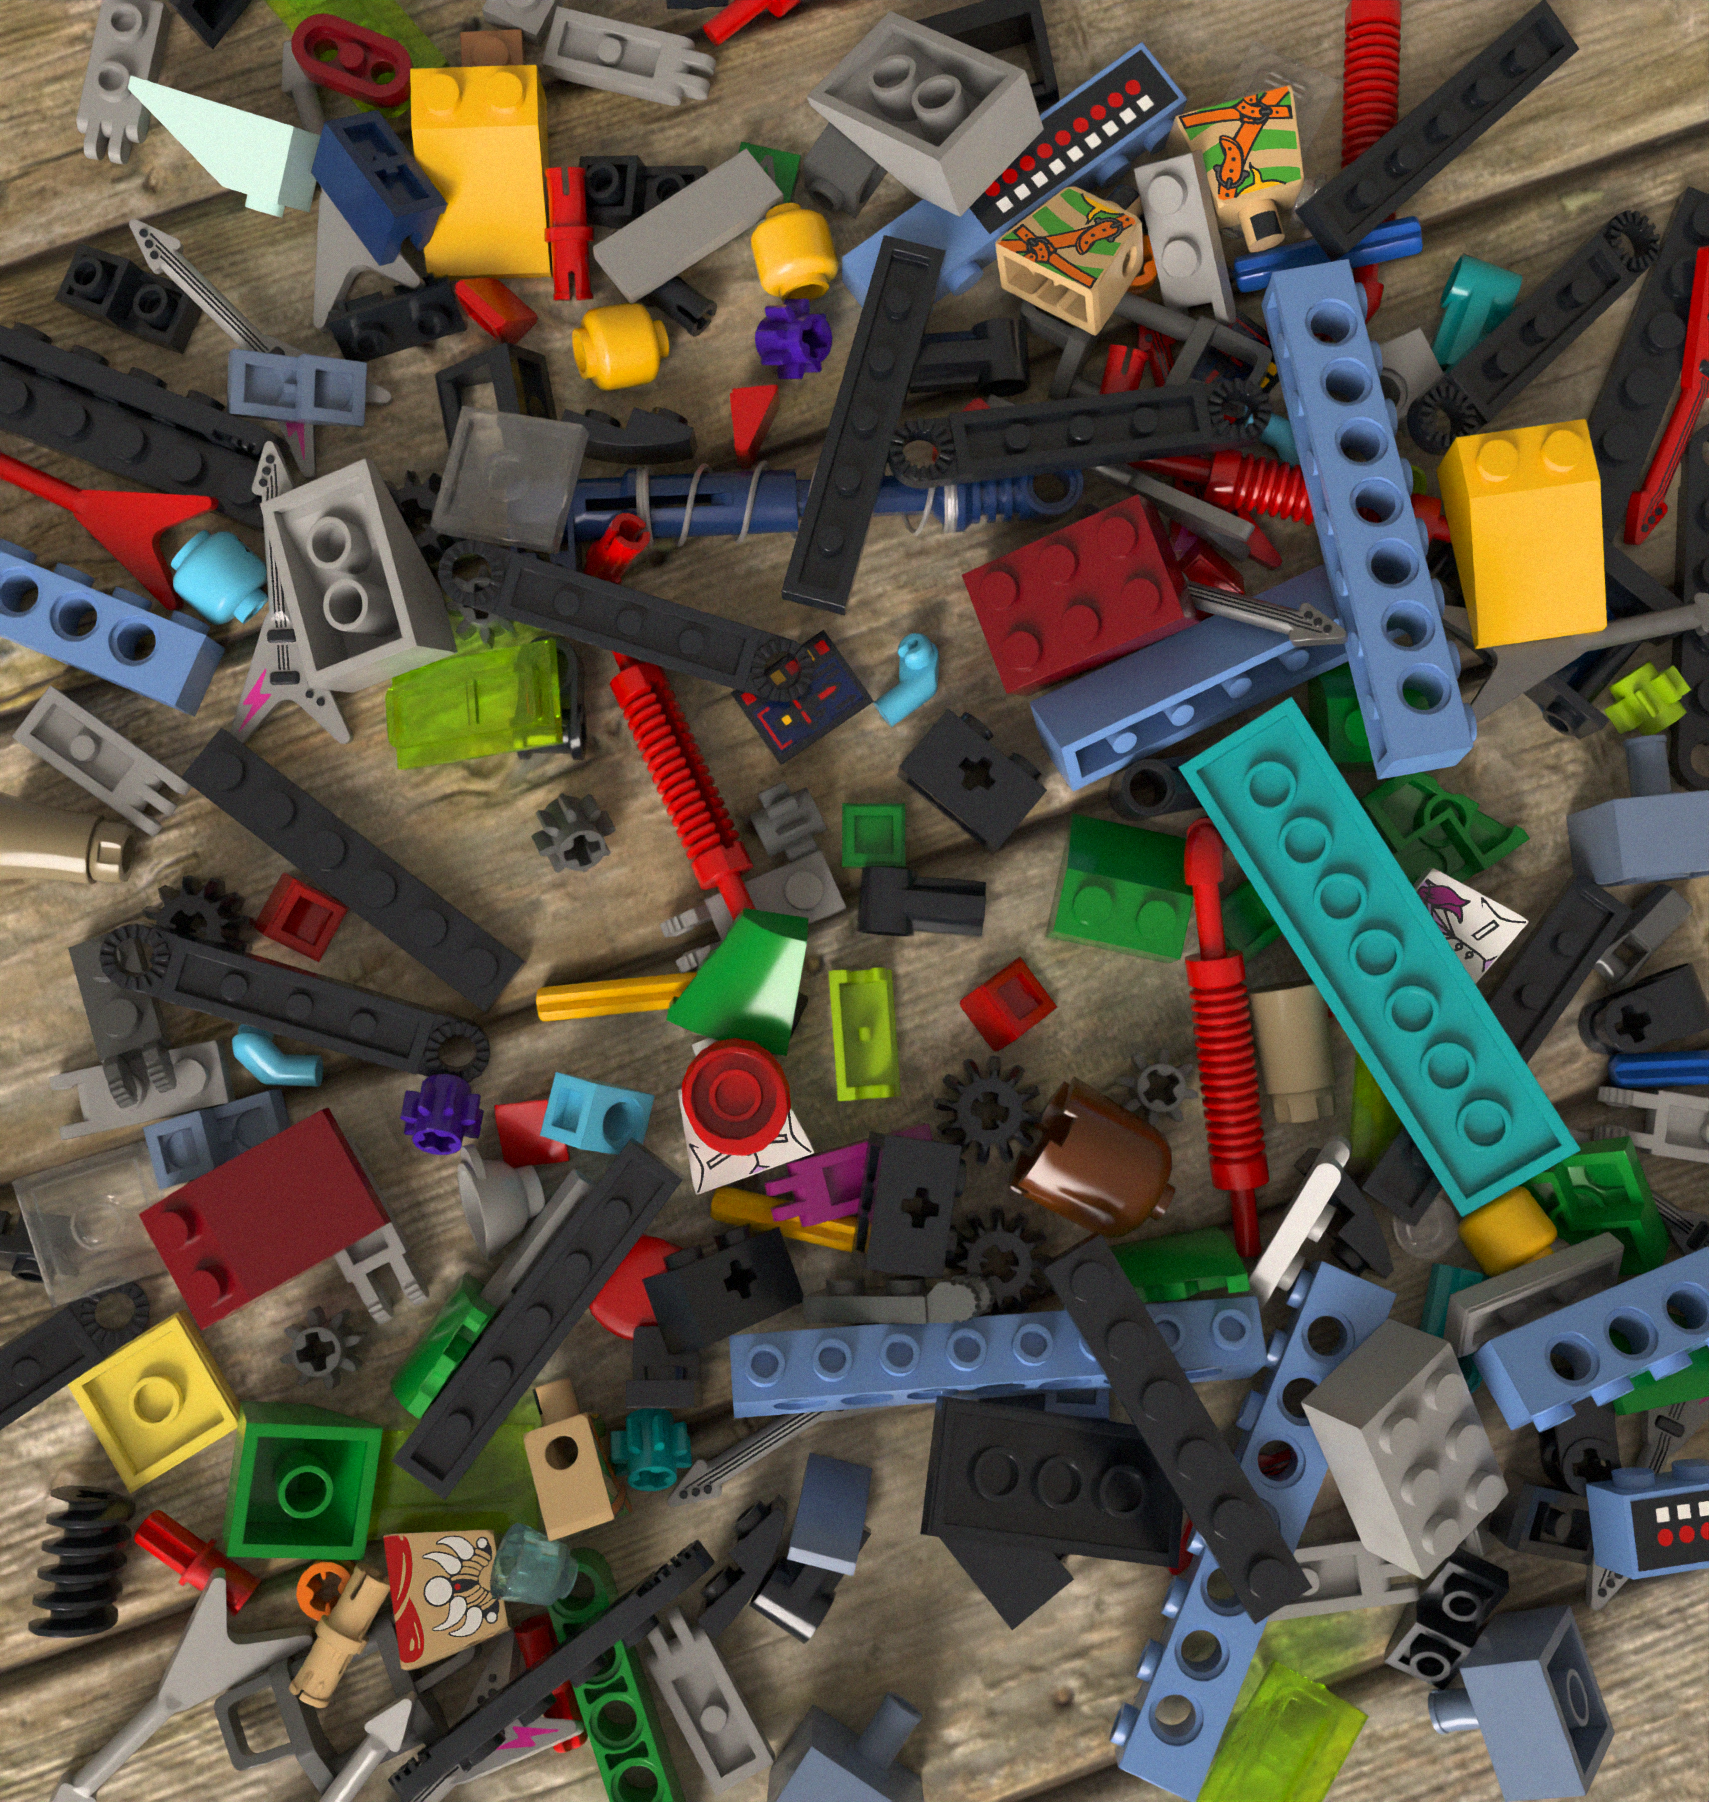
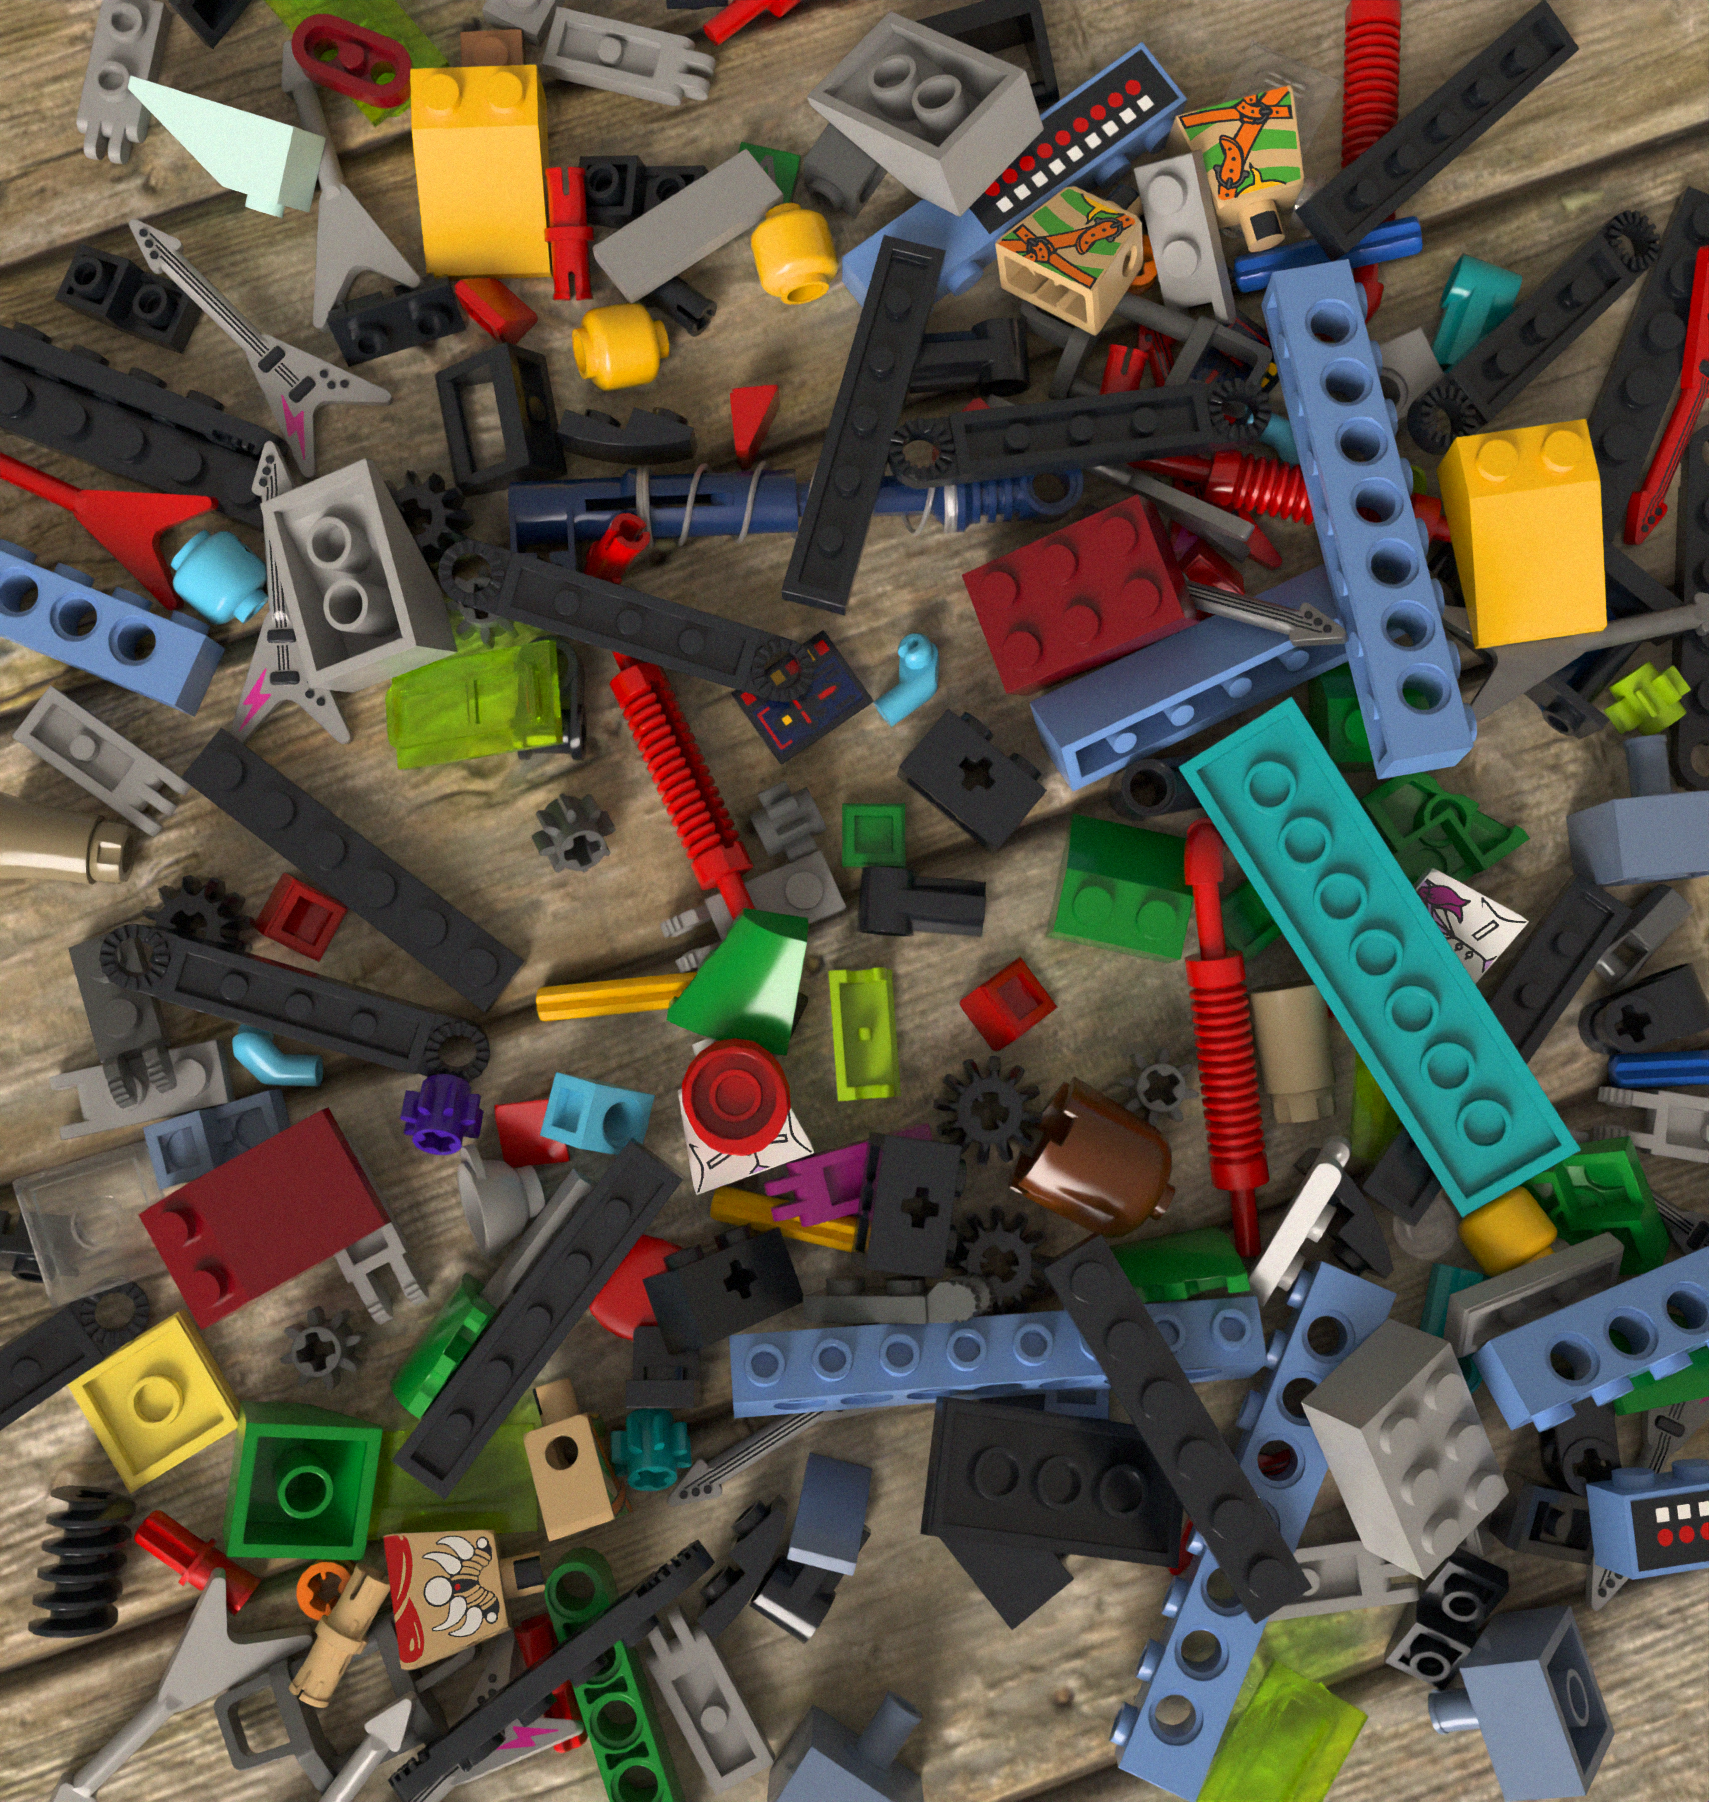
sand blue slope [226,348,367,428] -> none
dark blue hinge [311,110,448,266] -> none
clear tile [430,406,589,554] -> none
clear light blue hat [490,1523,578,1606] -> none
dark purple gear [755,298,832,379] -> none

